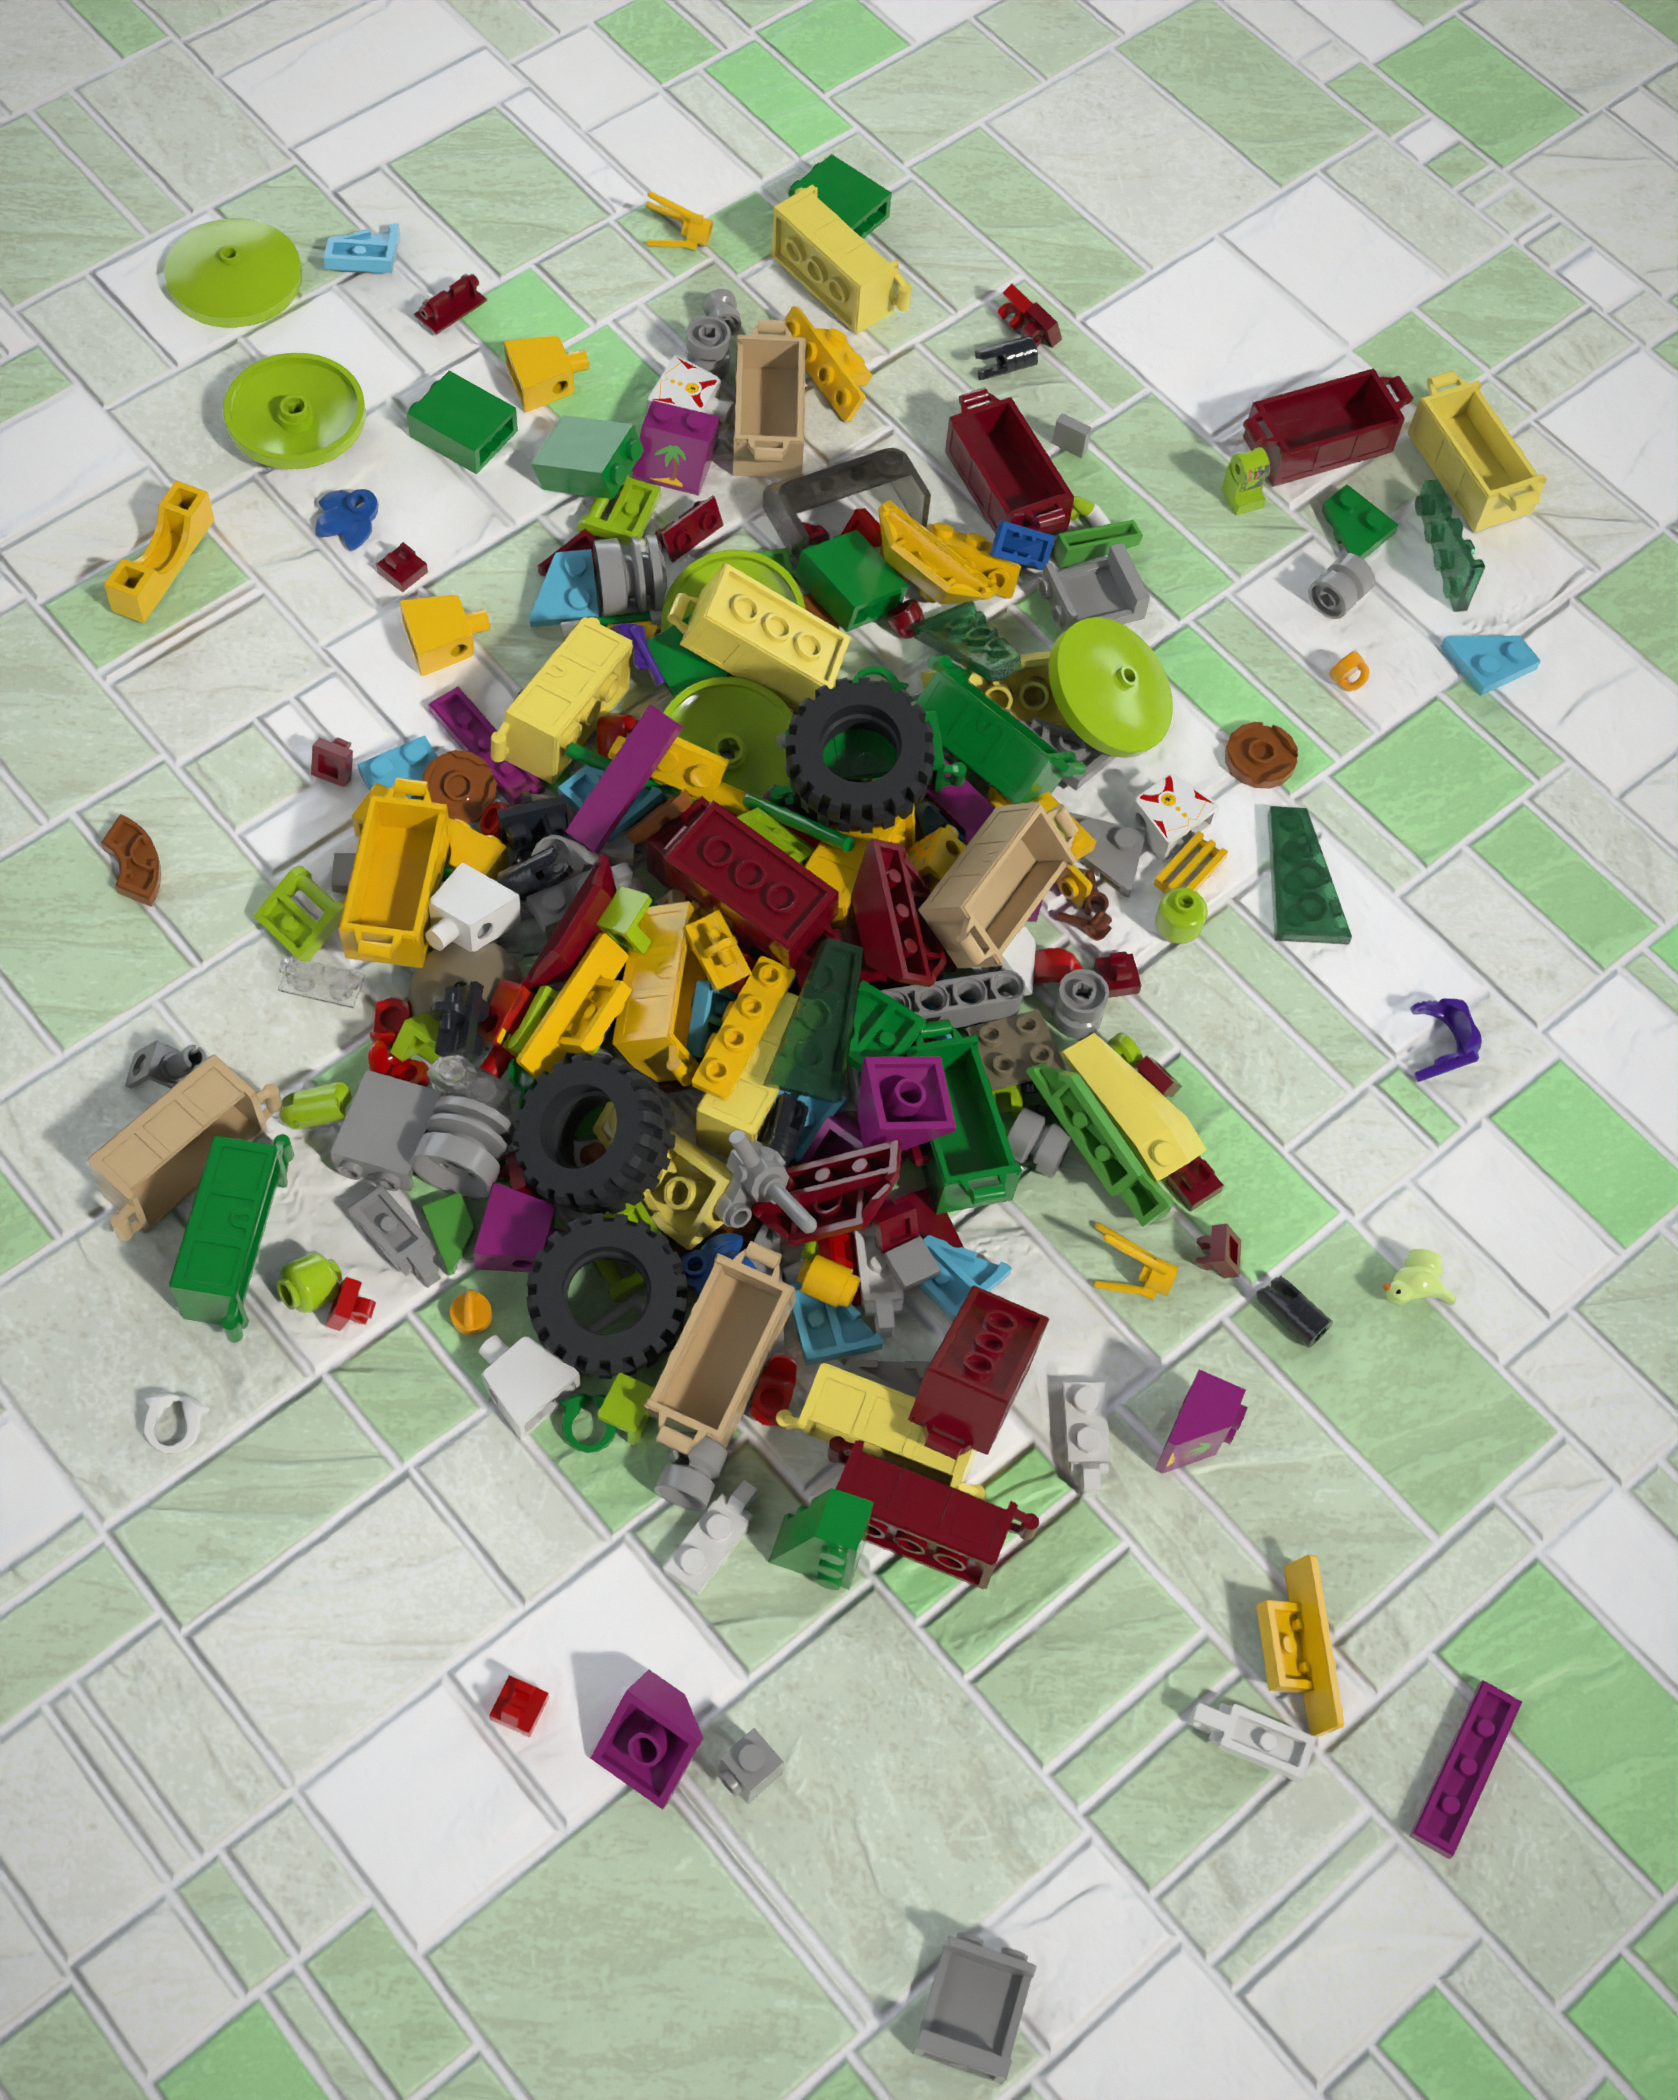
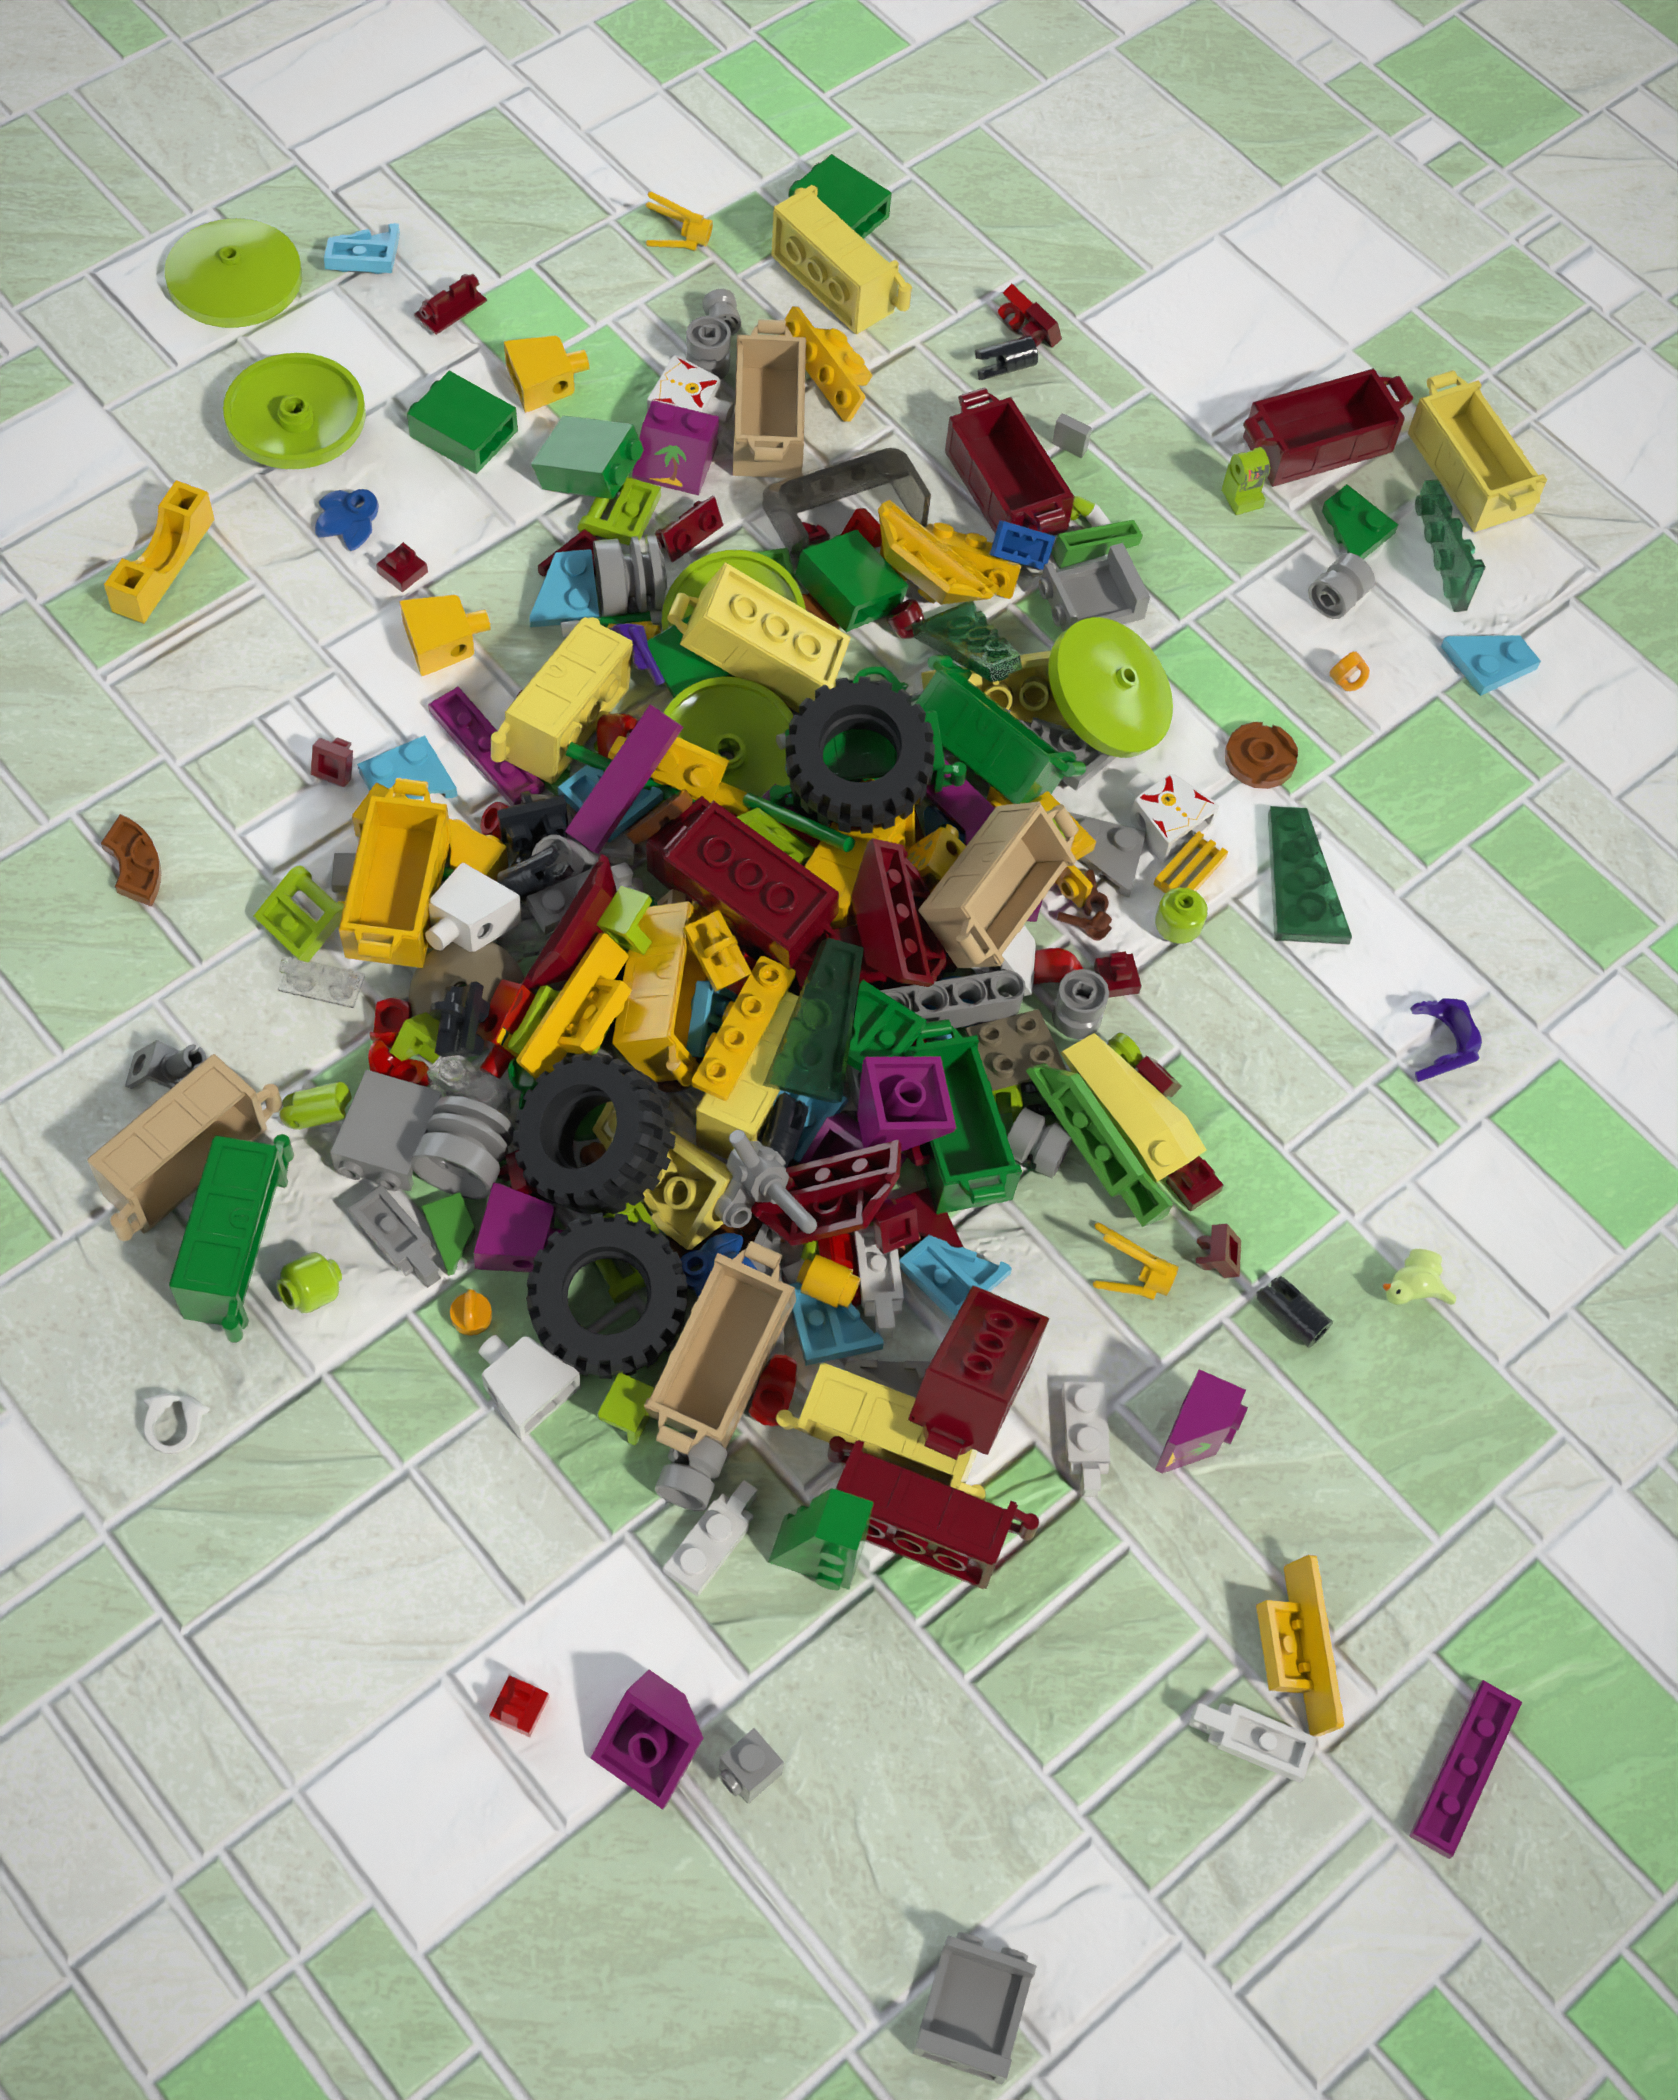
red tile [325,1276,376,1331] -> none
dark orange tile [422,750,497,824] -> none
green piece [559,1393,617,1453] -> none
light grey tile [884,1236,941,1292] -> none

